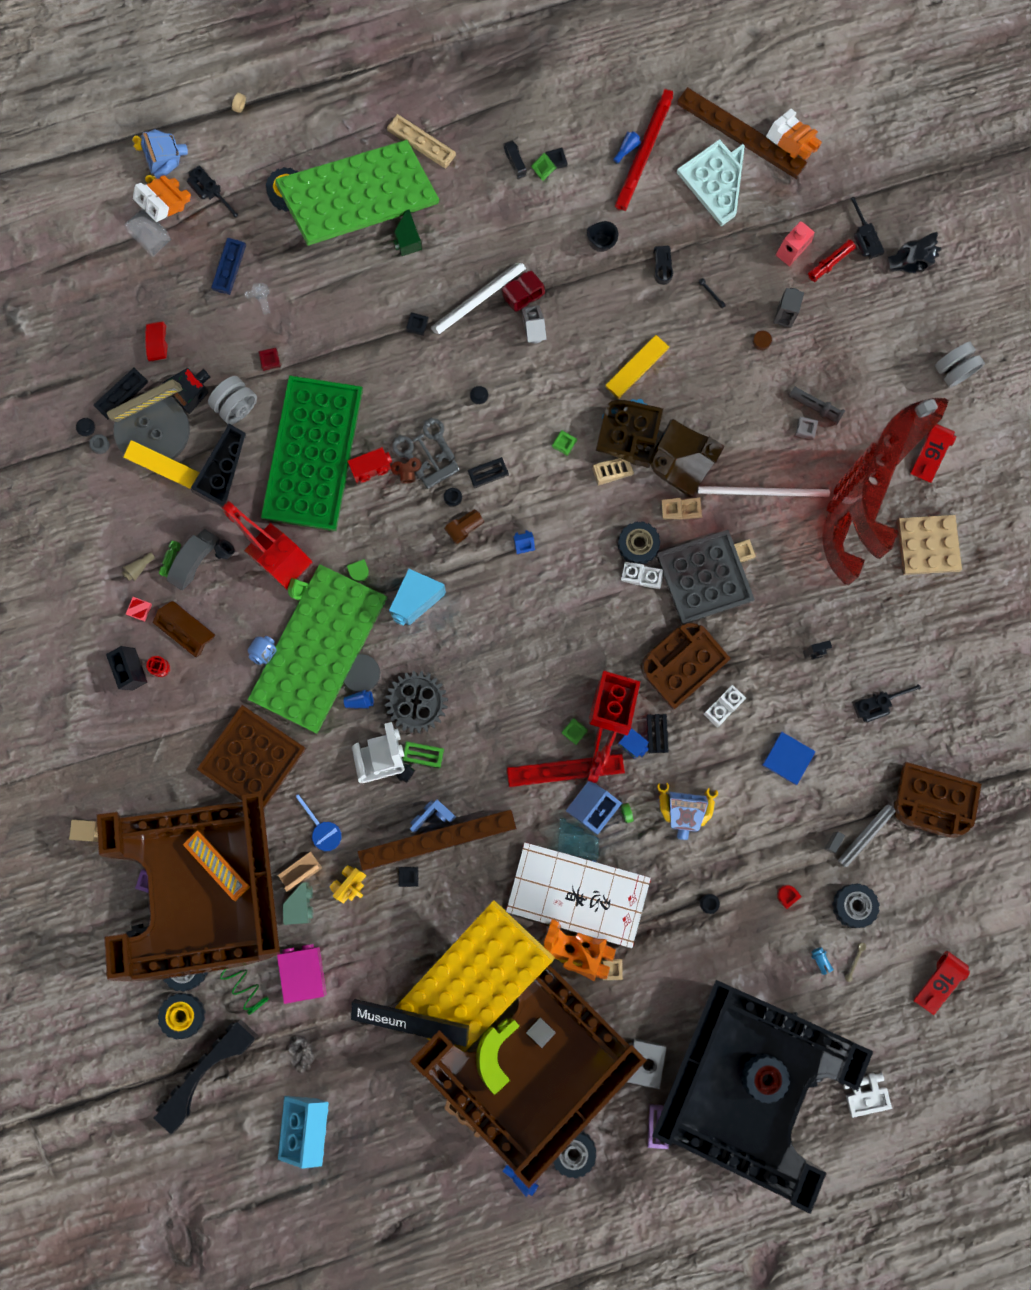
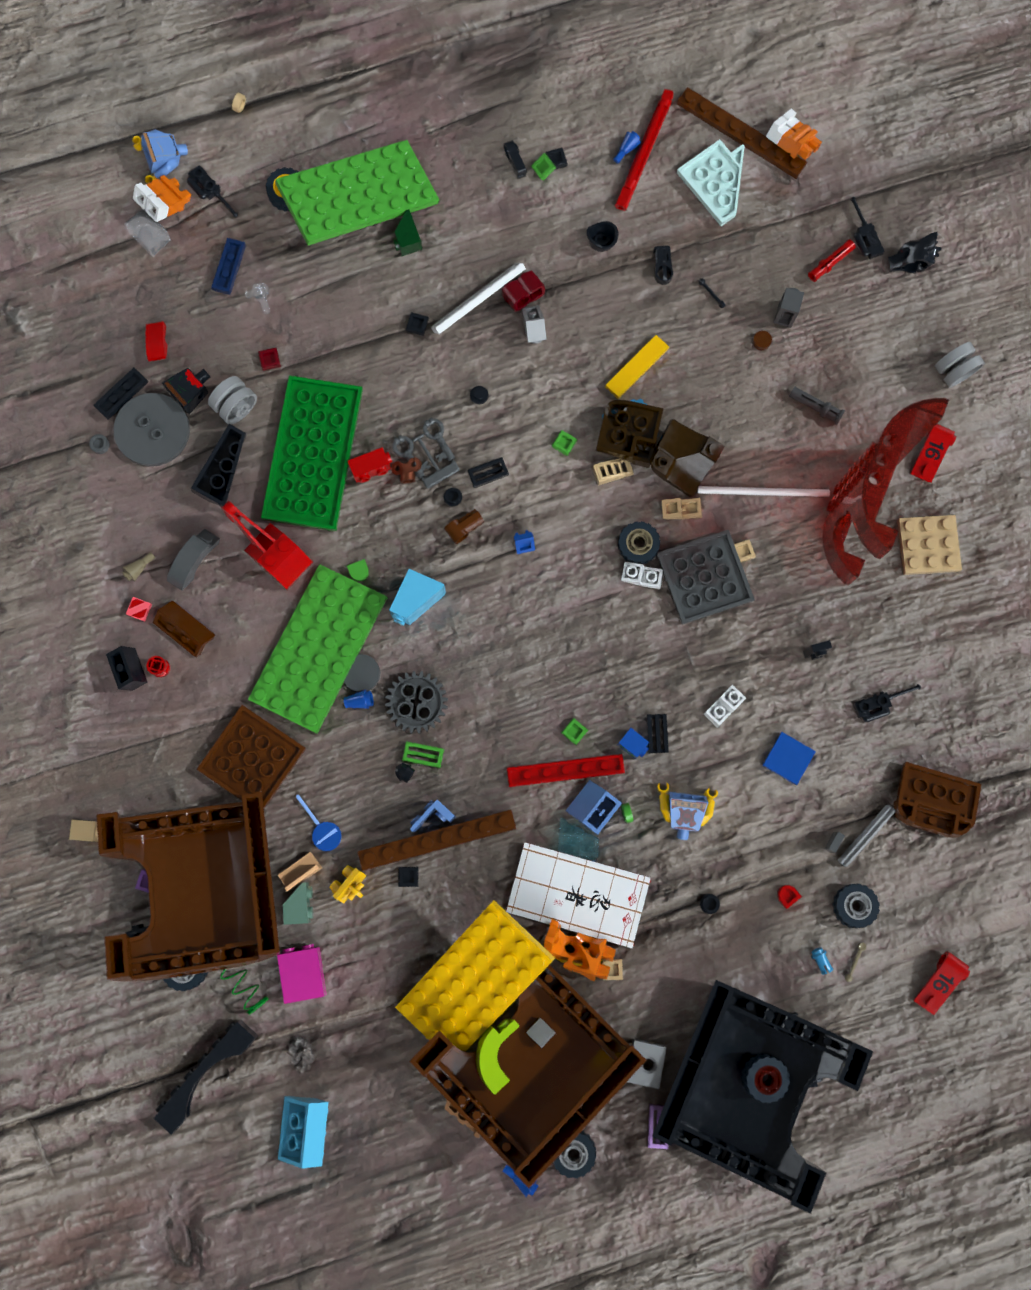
black plate [76,418,95,437] -> none
dark tan tile [107,379,183,422] -> none
yellow tile [123,440,200,489] -> none
black wheel [157,993,205,1040] -> none
bright green axle [159,541,181,577] -> none
tile [183,830,250,901] -> none
black tile [214,539,235,559] -> none
medium blue head [247,636,277,665] -> none
bright green tile [288,578,309,600] -> none
black tile [351,999,469,1047] -> none
white piece [352,722,404,783] -> none
tan tile [387,114,456,169] -> none
red slope [587,671,641,783] -> none
reddish brown plate [640,623,731,709] -> none
coral torso [776,221,815,267] -> none
light grey tile [795,416,818,440] -> none
white plate [843,1072,892,1117] -> none
light grey tile [915,399,938,418] -> none

